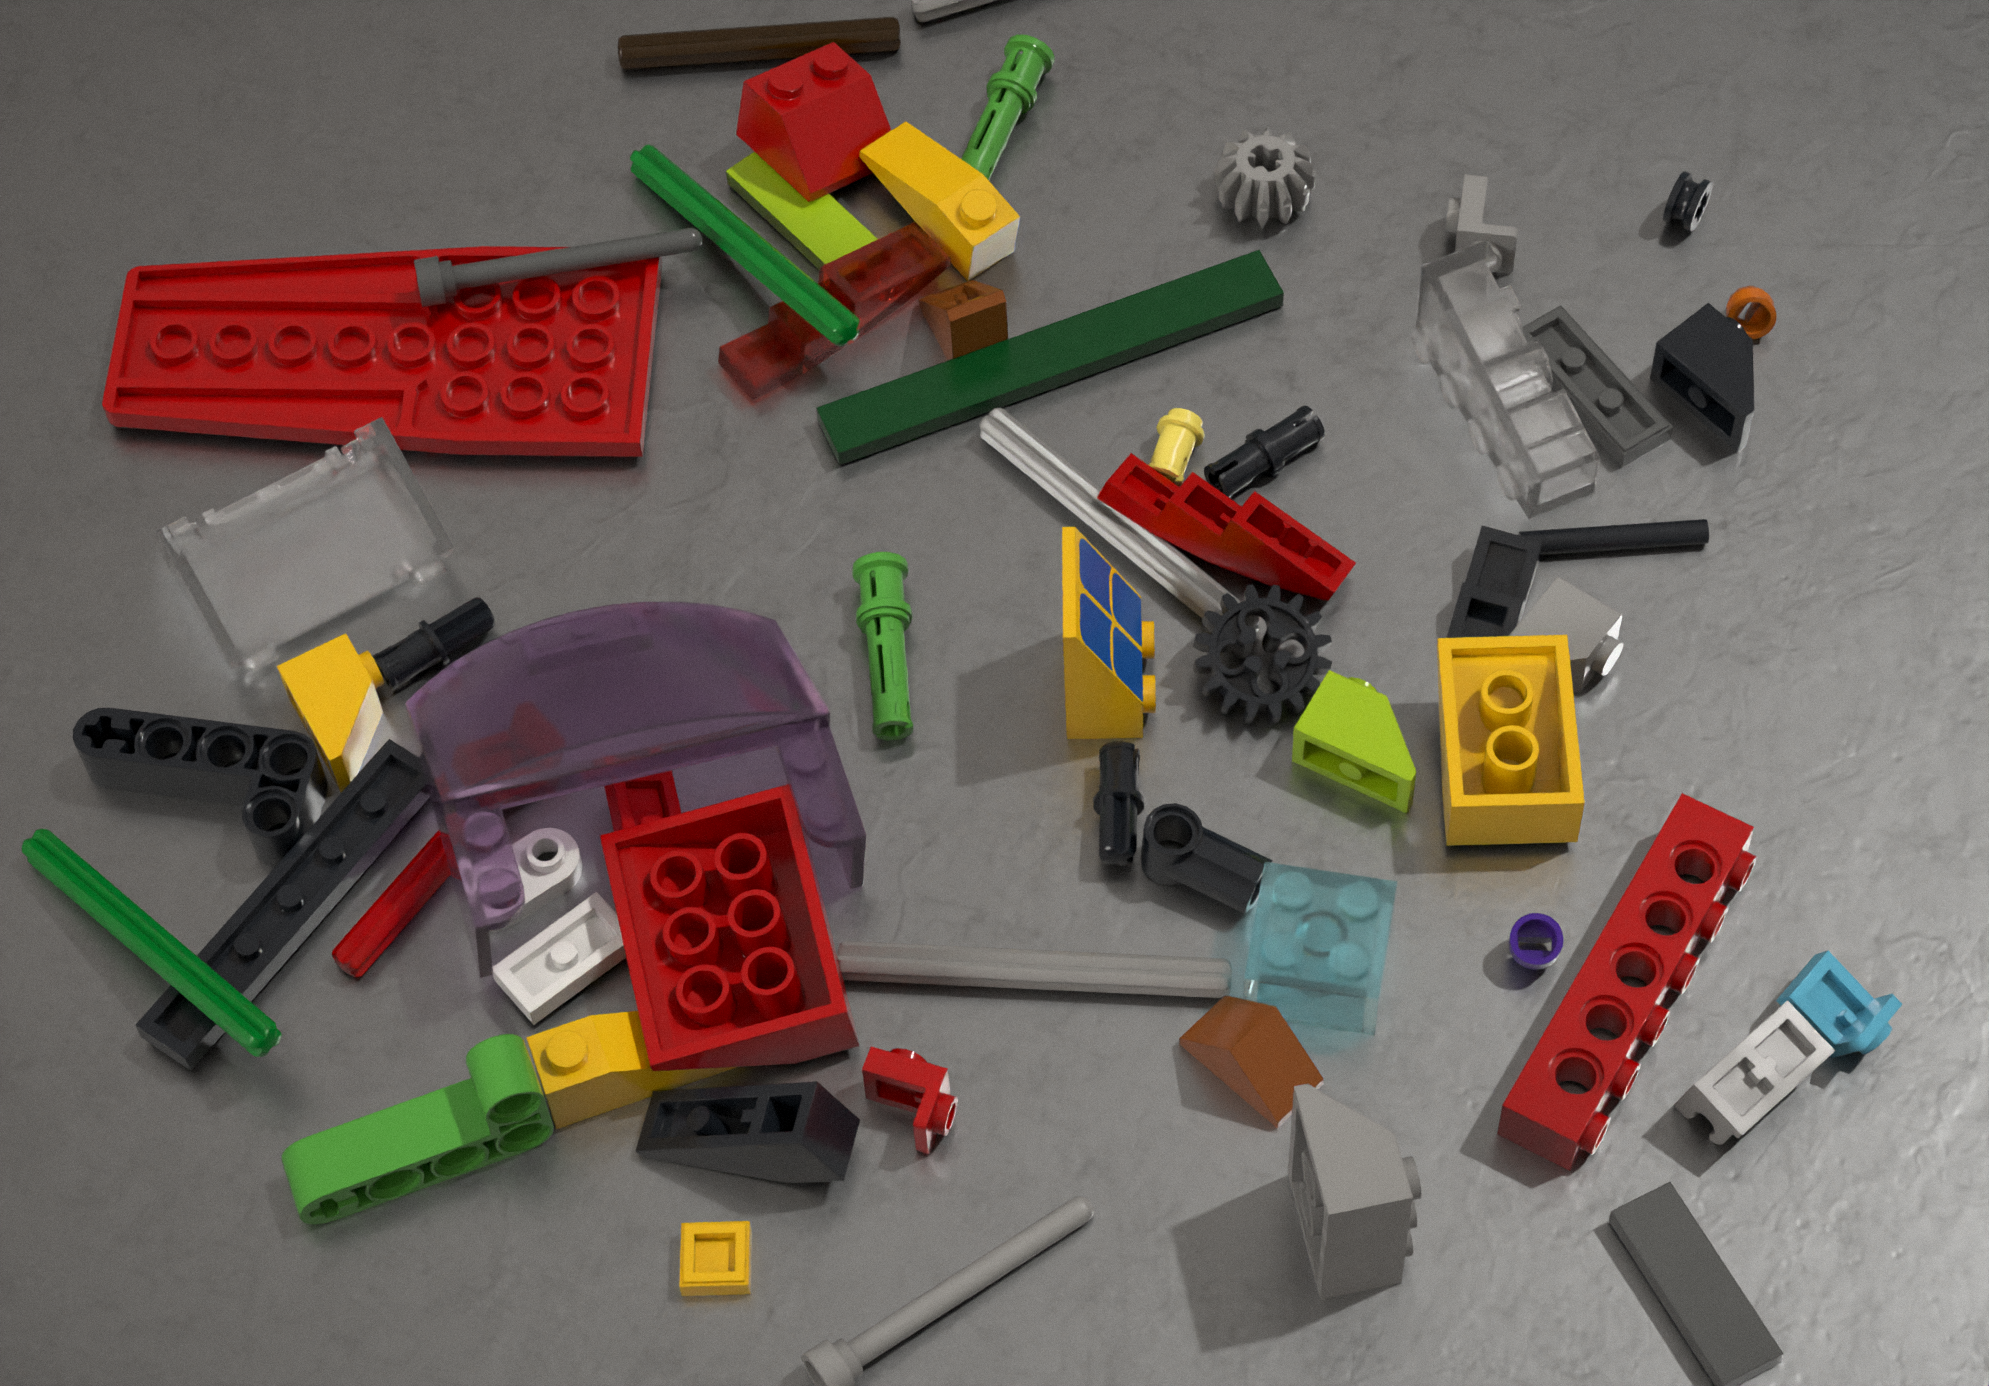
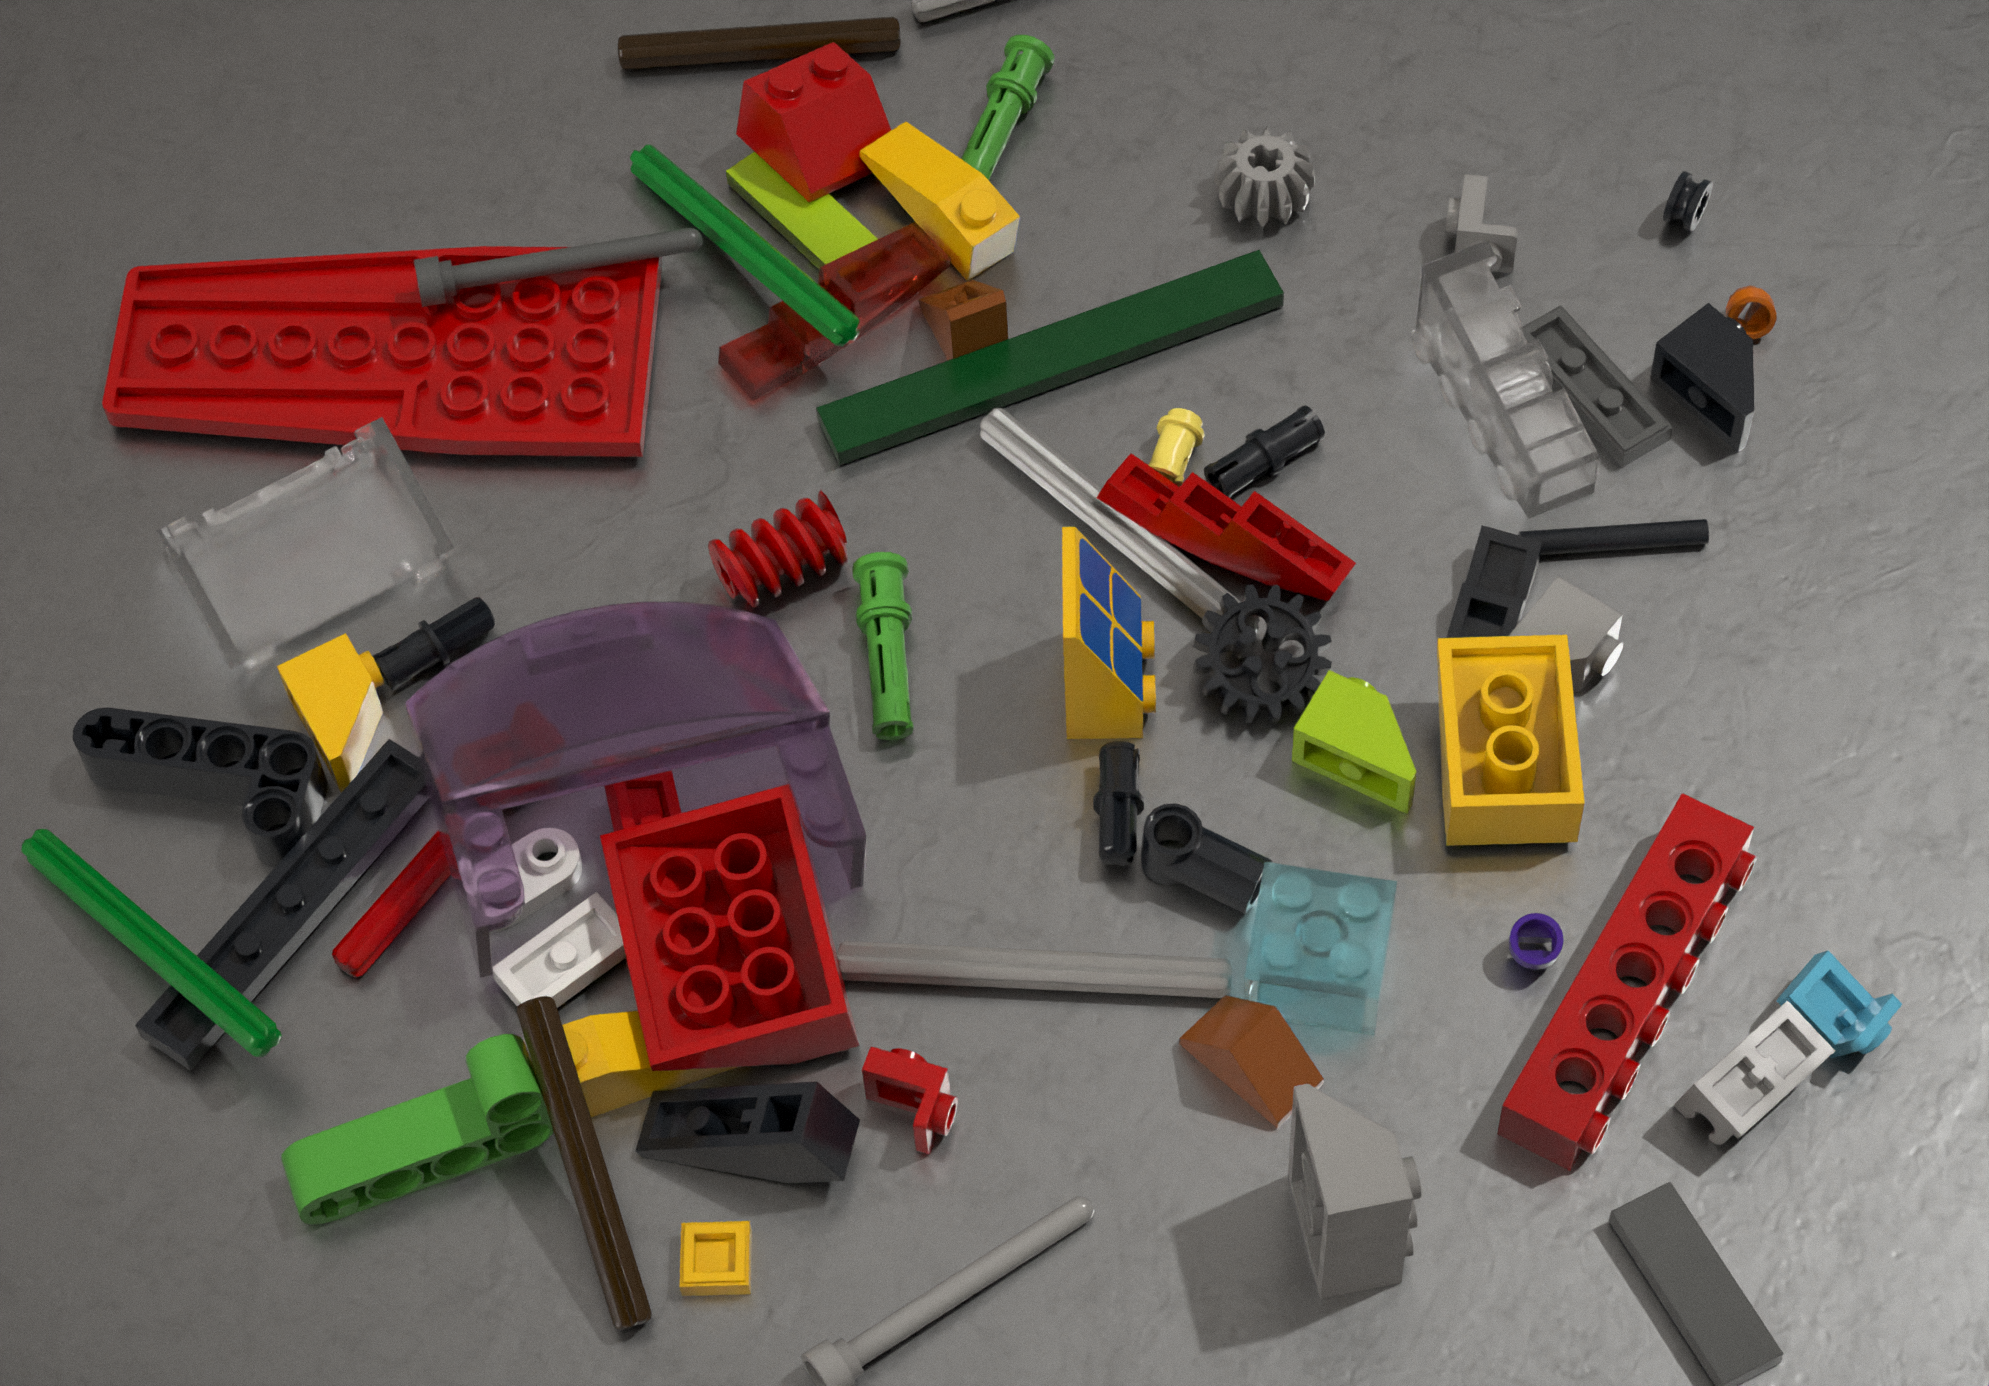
none -> dark brown axle [516,996,652,1330]
none -> red piece [708,490,848,608]

